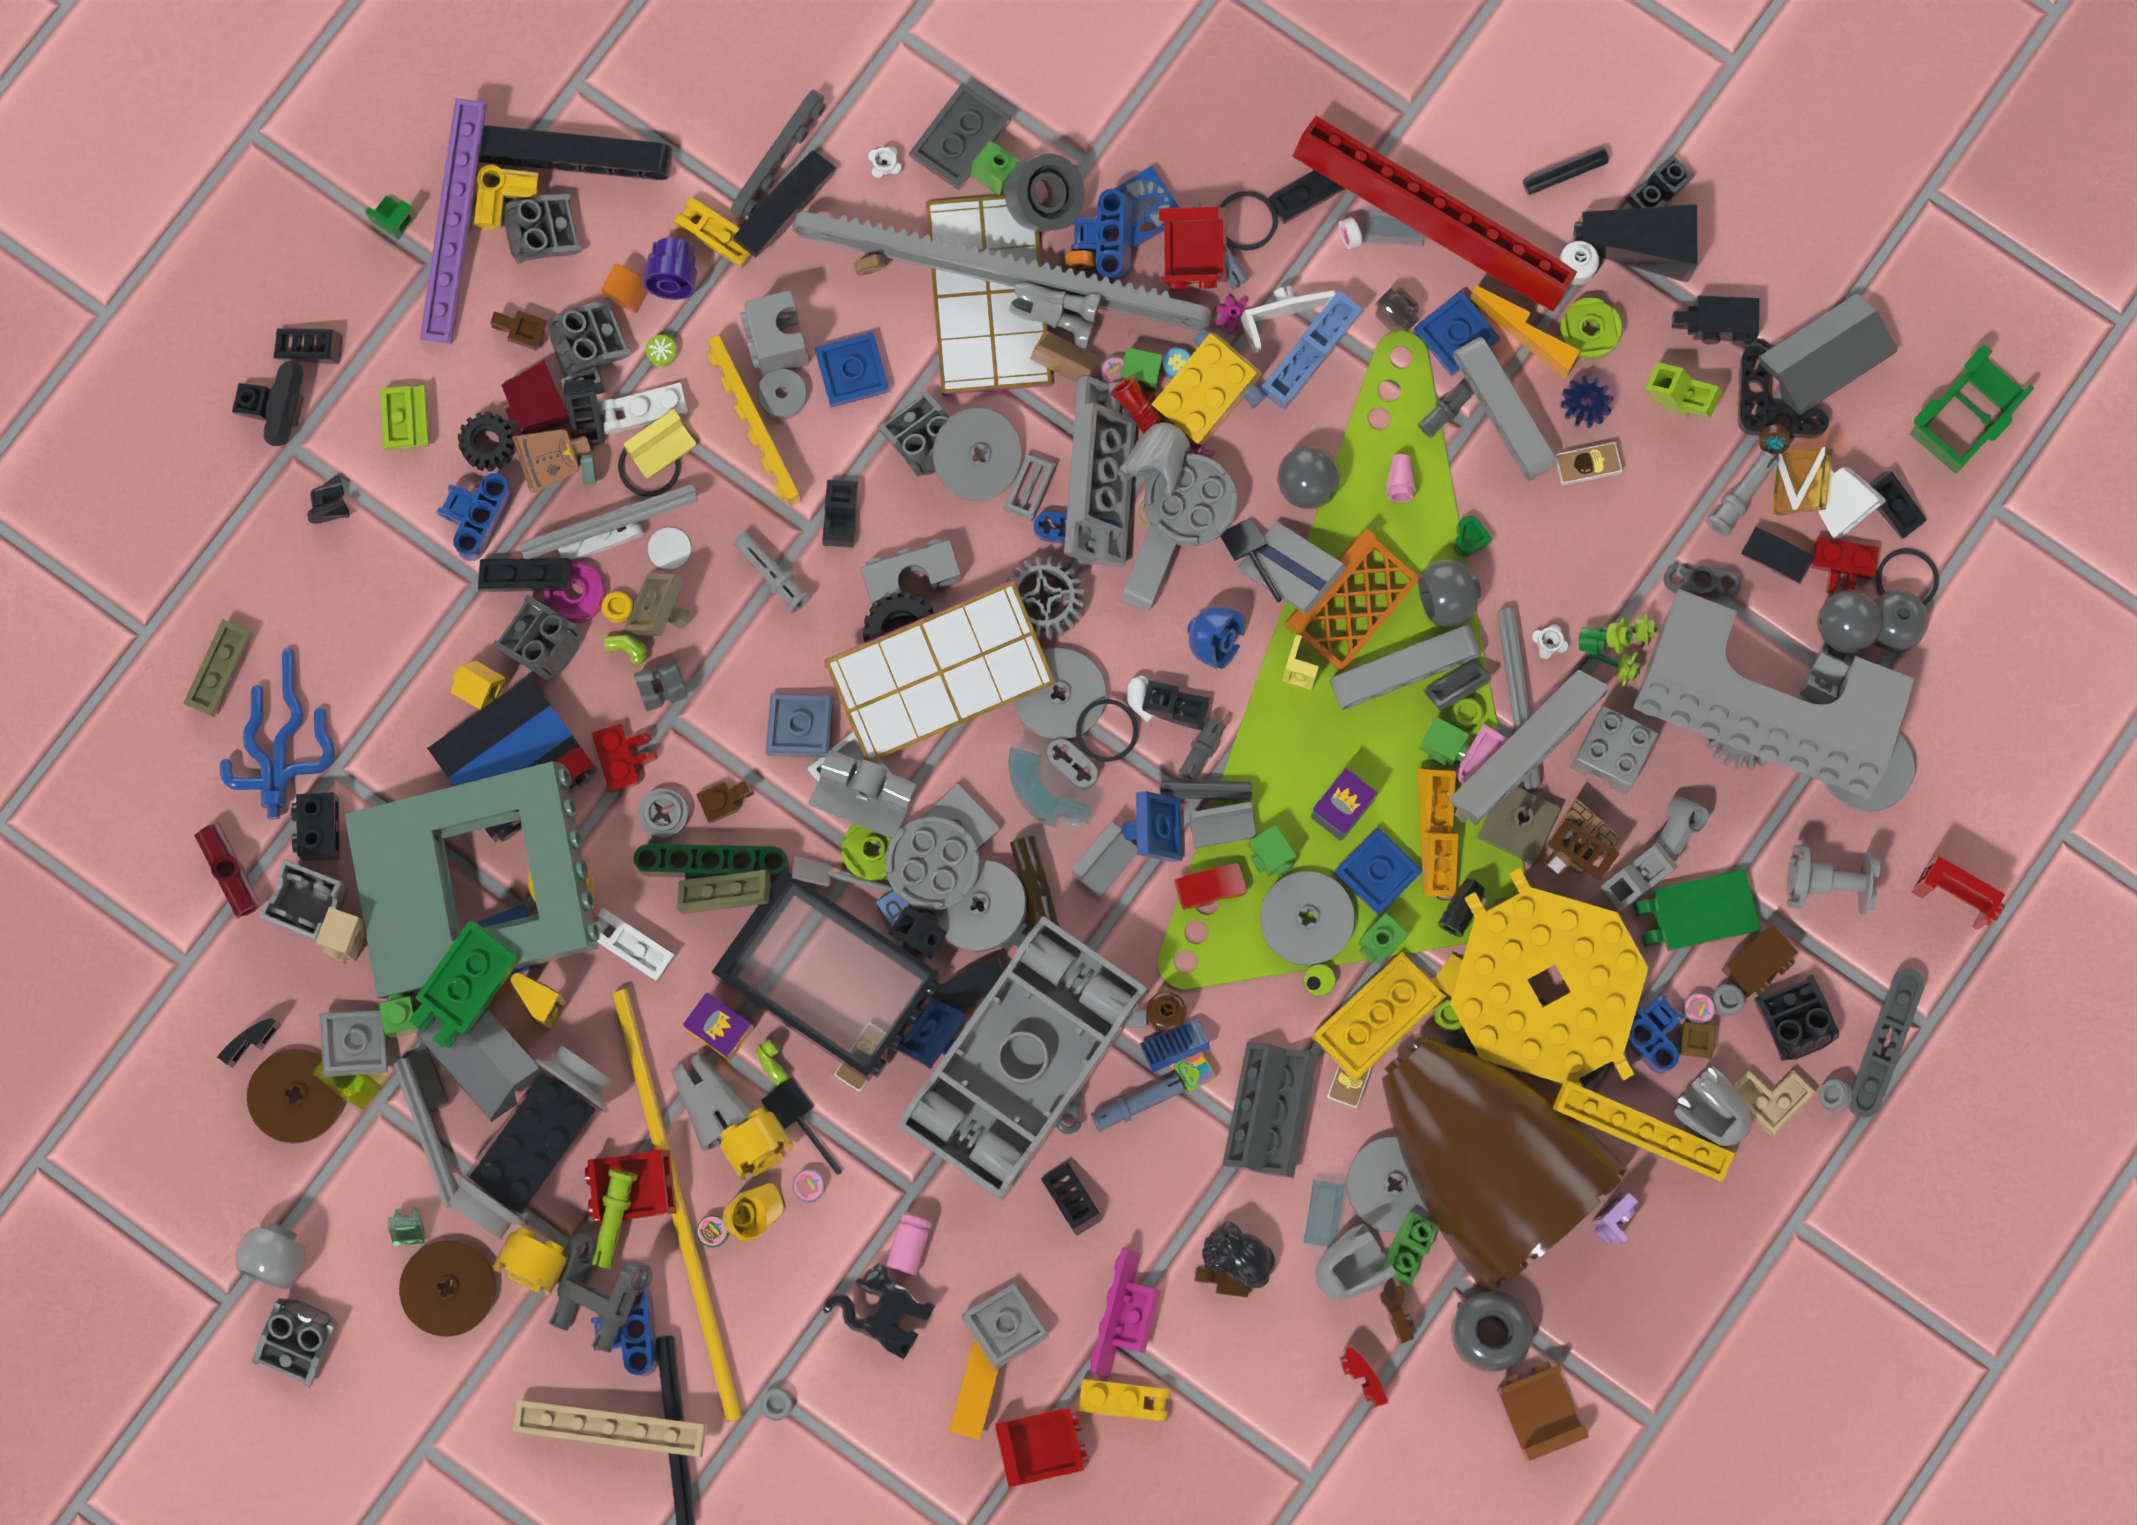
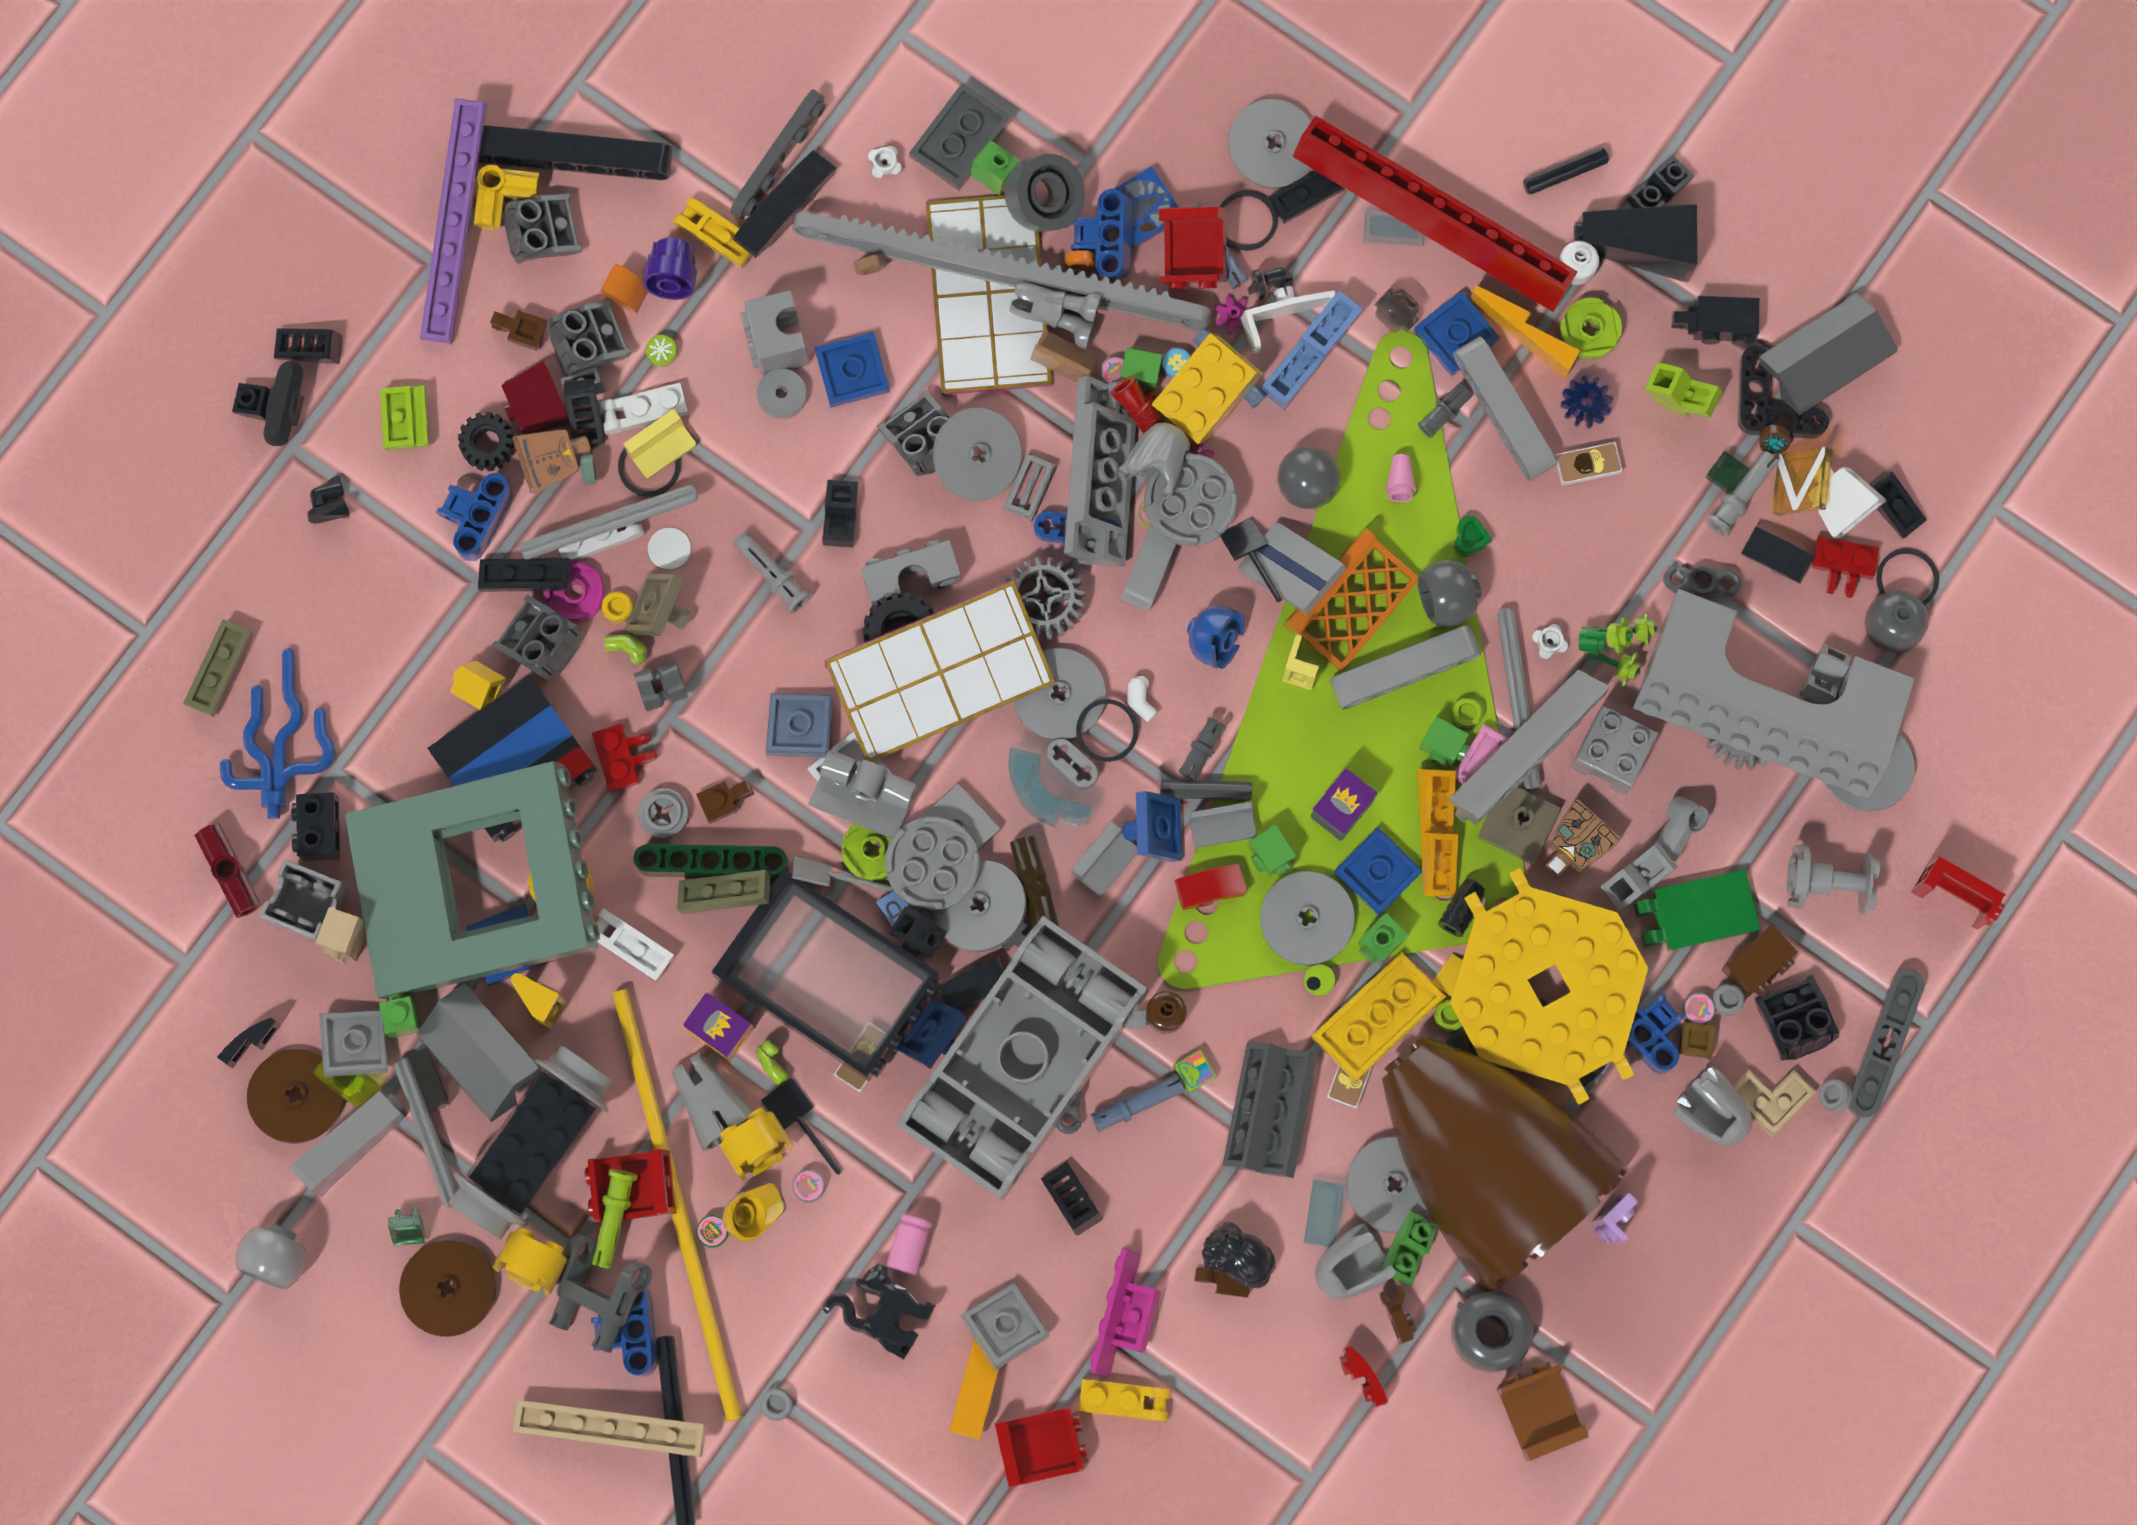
dark grey slope [251,1298,337,1387] -> none
green panel [365,196,416,240] -> none
green tile [409,920,521,1048] -> none
yellow plate [706,334,801,507] -> none
blue tile [1140,1019,1211,1072] -> none
black slope [1142,680,1209,731] -> none
white tile [1338,217,1362,249] -> none
dark grey tile [1423,659,1492,711] -> none
reddish brown slope [1548,819,1620,882] -> none
yellow plate [1552,1079,1735,1183] -> none
dark grey piece [1817,589,1883,654] -> none
green piece [1910,345,2034,474] -> none
none -> light grey slope [289,1091,406,1196]
none -> light grey piece [1228,99,1311,189]
none -> black piece [1247,267,1293,300]
none -> clear green tile [1705,451,1750,494]

